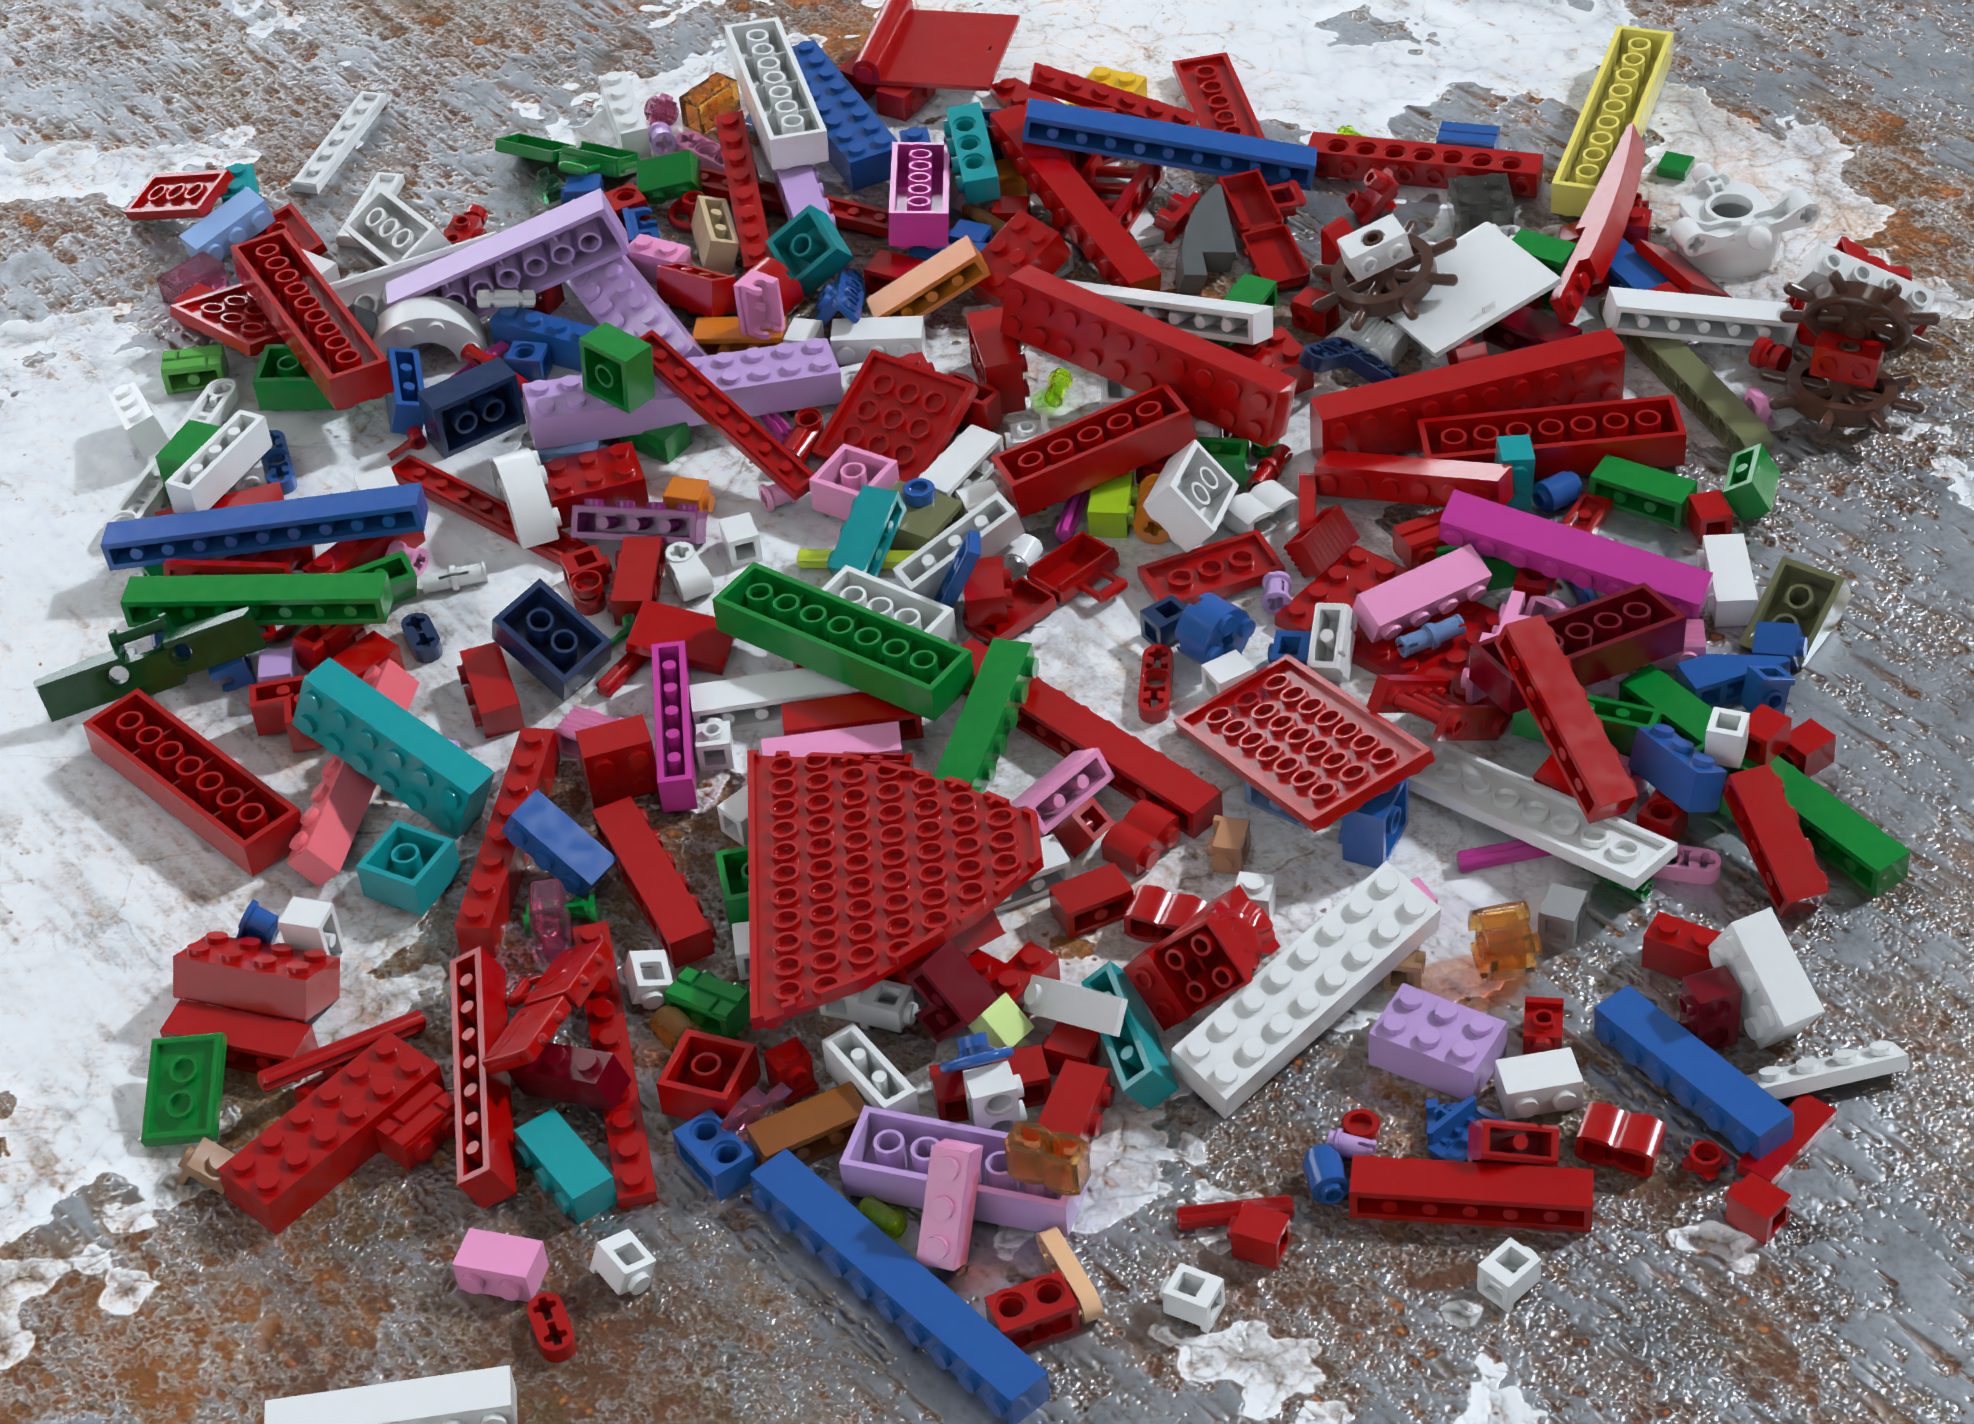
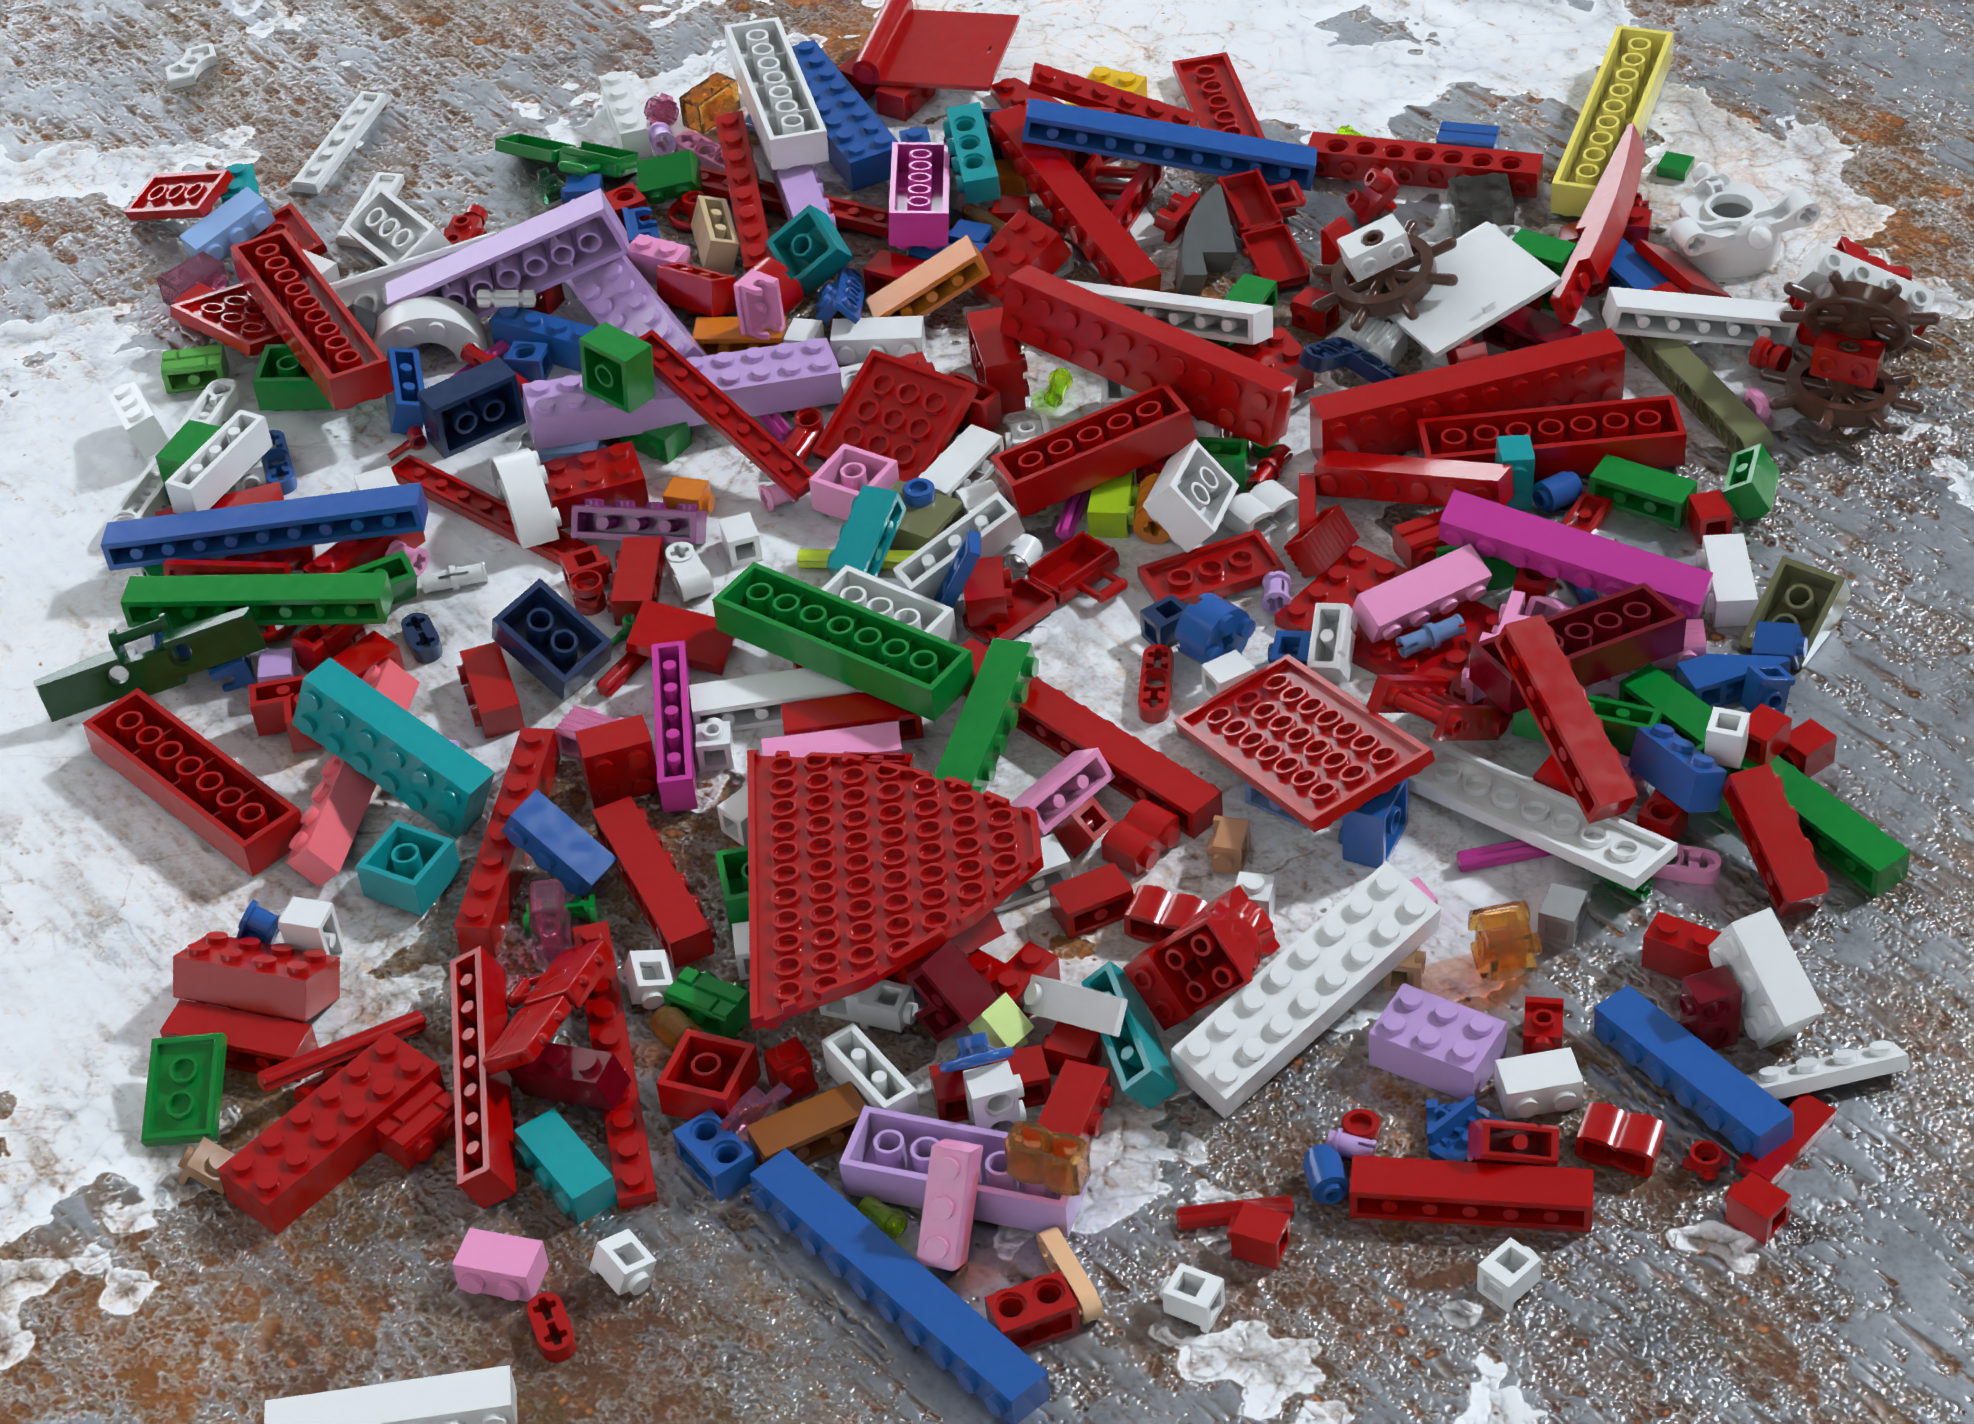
none -> white tile [164,43,219,90]

